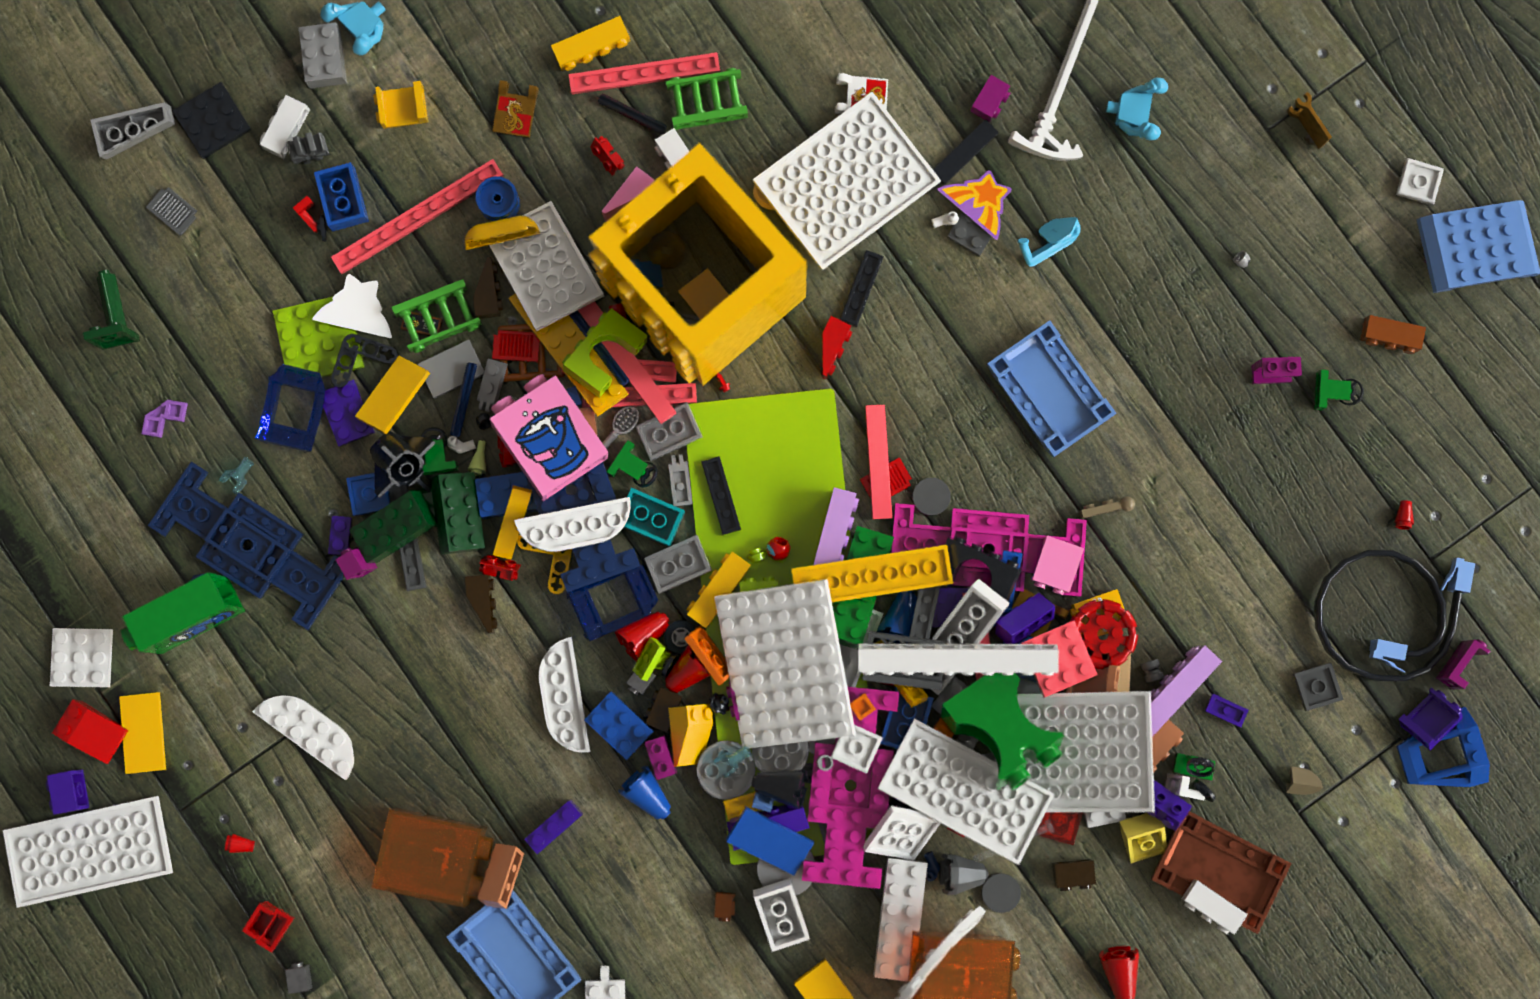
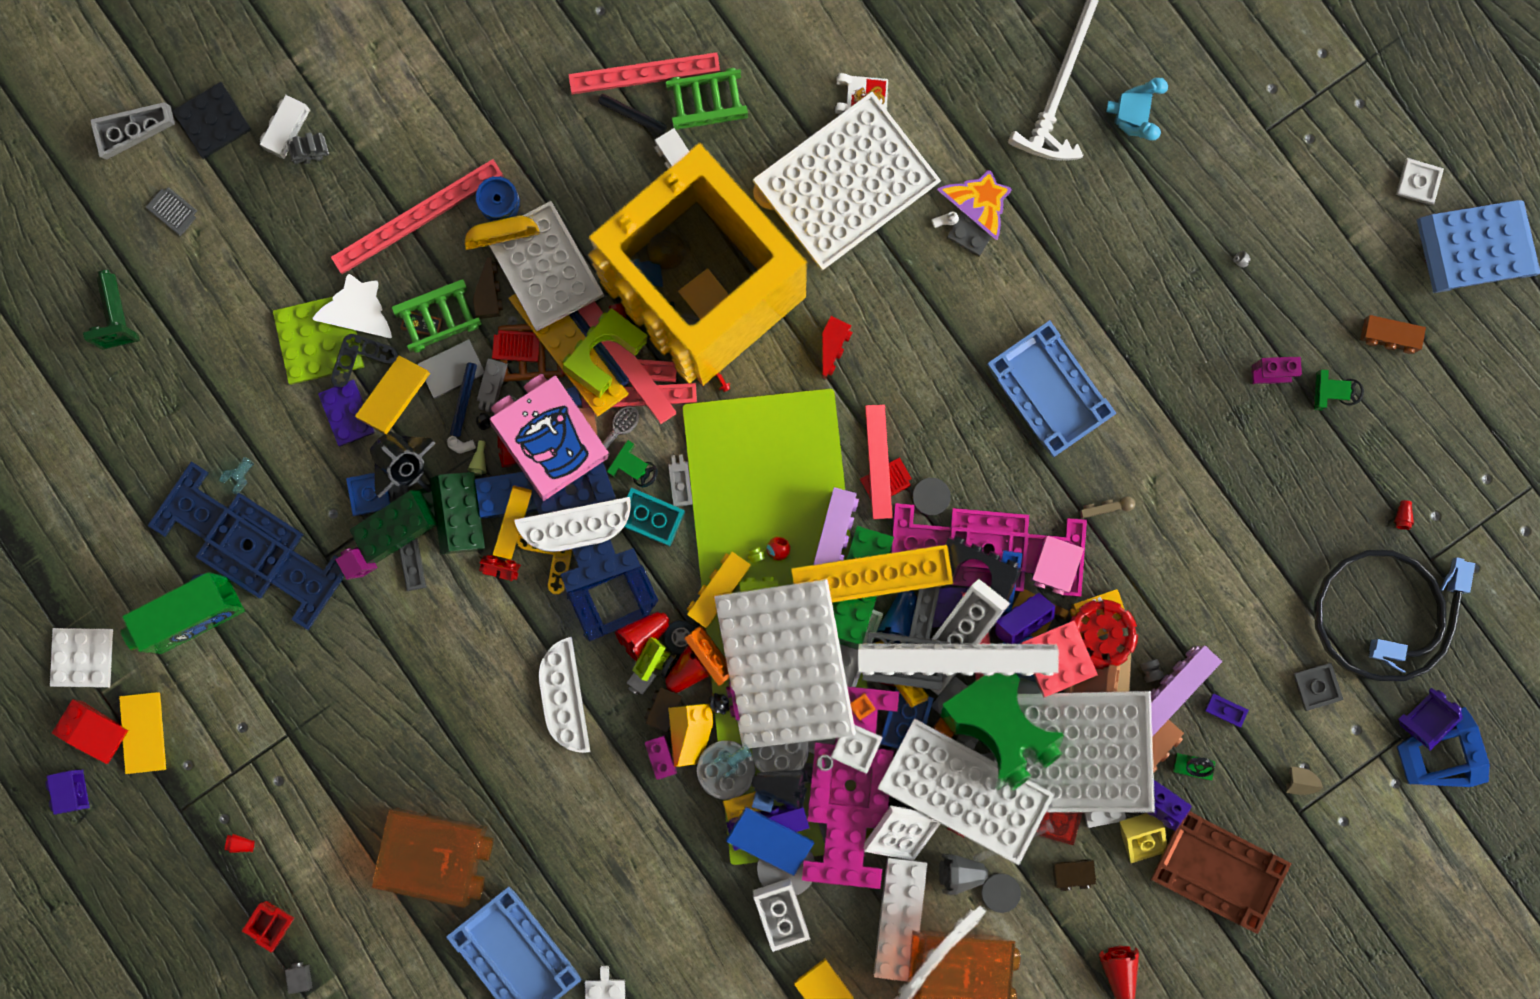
white plate [3,796,173,908] -> none
medium lavender tile [141,400,188,438] -> none
white plate [252,696,354,780] -> none
clear blue wedge [255,364,326,453] -> none
red piece [293,196,327,242] -> none
light grey brick [298,22,347,89] -> none
blue brick [314,162,369,231] -> none
medium azure torso [320,1,386,56] -> none
dark purple plate [328,516,352,555] -> none
yellow panel [373,81,428,129] -> none
green piece [421,427,459,476] -> none
dark brown slope [465,575,497,634] -> none
nougat brick [478,843,524,909] -> none
flag [493,80,539,138] -> none
dark purple brick [524,800,583,854] -> none
yellow brick [551,16,630,71] -> none
blue brick [584,691,654,760] -> none
red hinge [590,136,625,176] -> none
bright pink slope [602,166,655,222] -> none
blue cone [618,765,671,820] -> none
light grey tile [635,402,703,461] -> none
light grey plate [644,535,712,594] -> none
black tile [701,456,741,535] -> none
reddish brown window [714,892,736,922] -> none
black tile [839,250,884,327] -> none
dark blue arm [924,851,940,882] -> none
black tile [933,119,999,185] -> none
magenta brick [970,75,1011,123] -> none
medium azure piece [1018,217,1080,267] -> none
white piece [1165,773,1216,802] -> none
white brick [1181,879,1247,934] -> none
pearl gold flag [1287,92,1332,149] -> none
magenta panel [1436,639,1490,690] -> none

